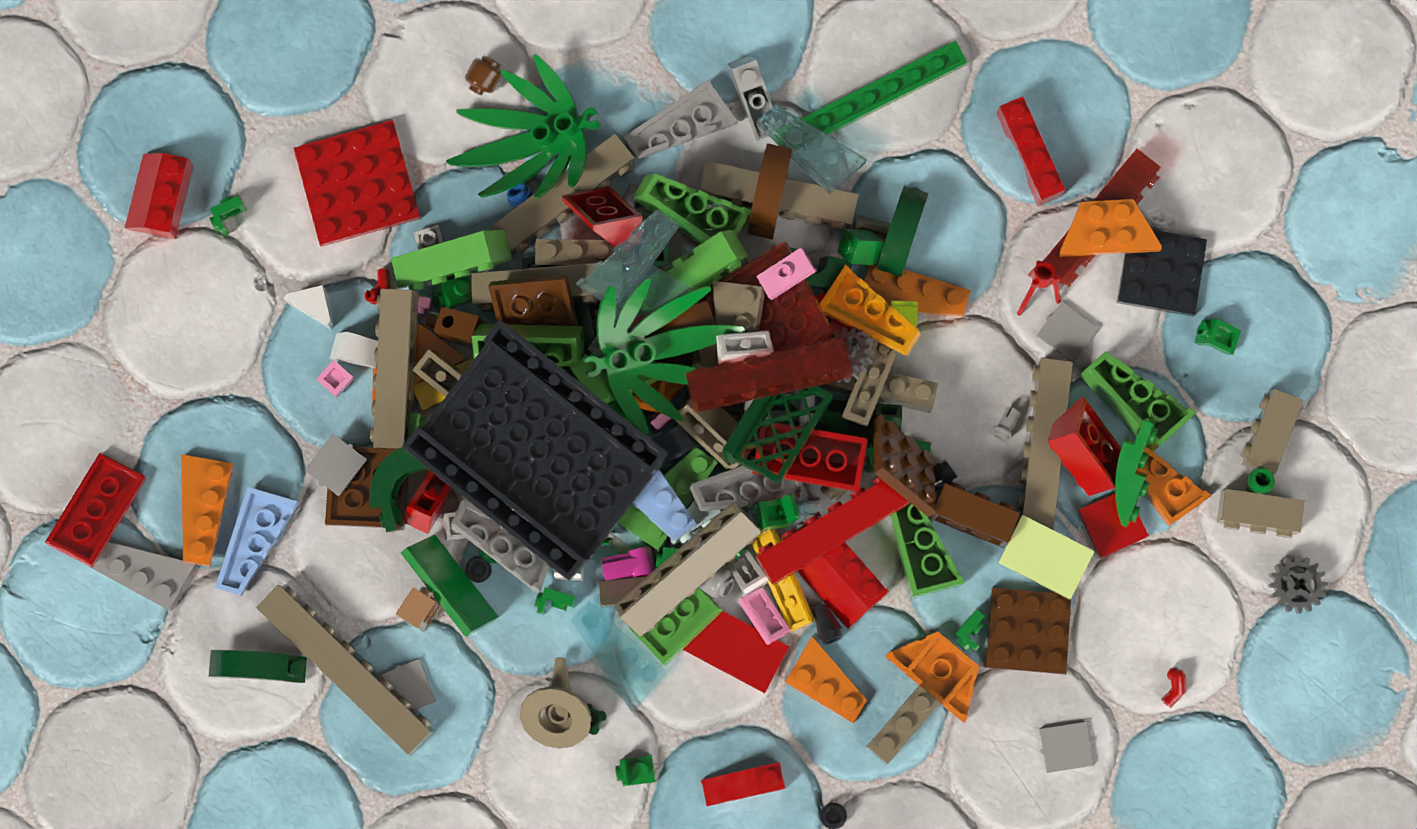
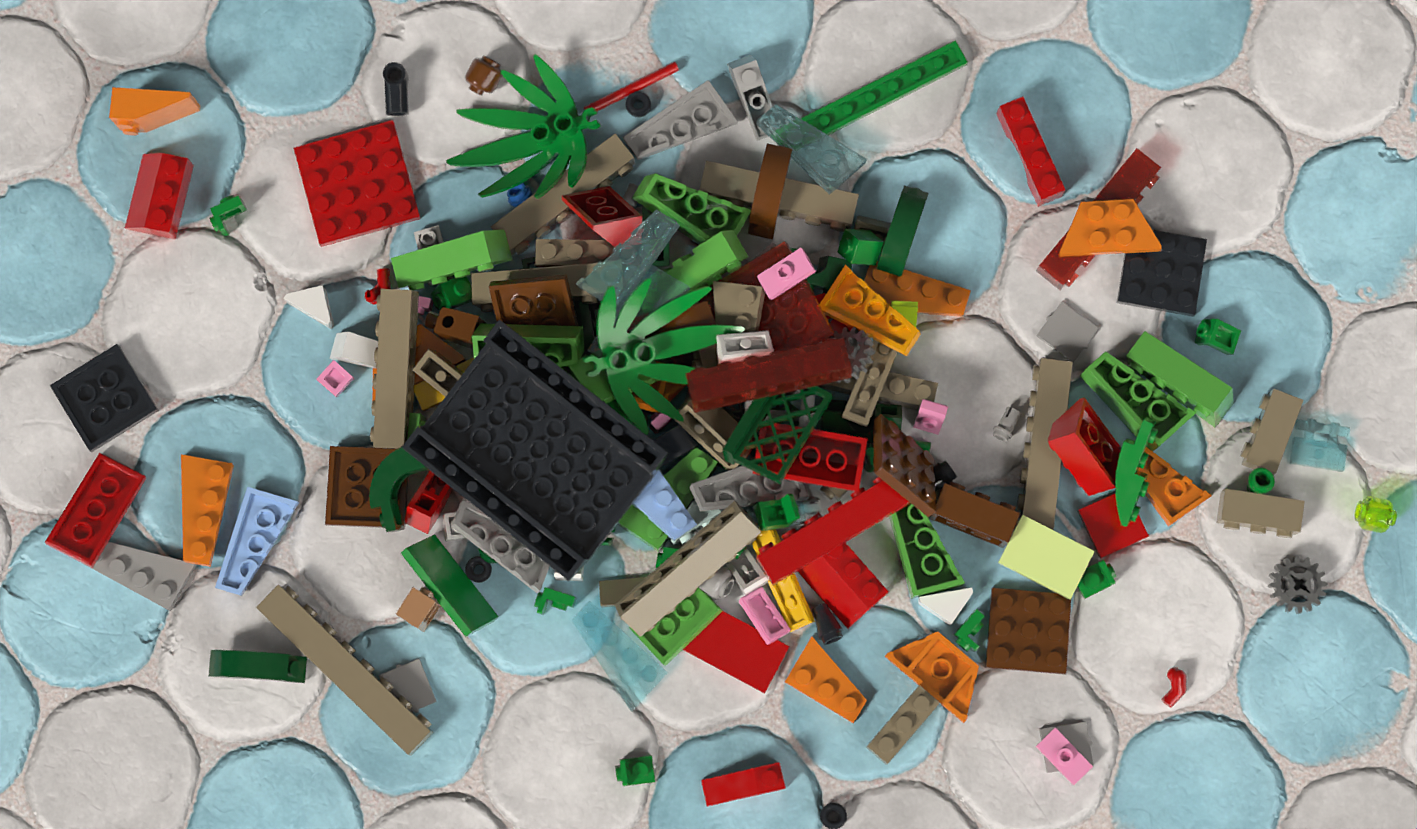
light grey piece [305,434,367,496] -> none
dark tan piece [520,657,591,749] -> none
dark green plate [586,703,607,735] -> none
dark pink piece [601,547,656,581] -> none
red plant [1017,260,1061,316] -> none
none -> black plate [49,344,159,452]
none -> orange slope [109,87,201,136]
none -> black piece [383,62,409,116]
none -> red bar [583,61,679,112]
none -> black plate [625,91,651,117]
none -> bright pink plate [913,399,948,435]
none -> white slope [918,588,973,626]
none -> bright pink plate [1035,728,1093,785]
none -> green bracket [1077,560,1117,599]
none -> bright green wedge [1126,331,1234,428]
none -> clear light blue plate [1290,418,1350,472]
none -> clear neon green head [1354,496,1397,533]

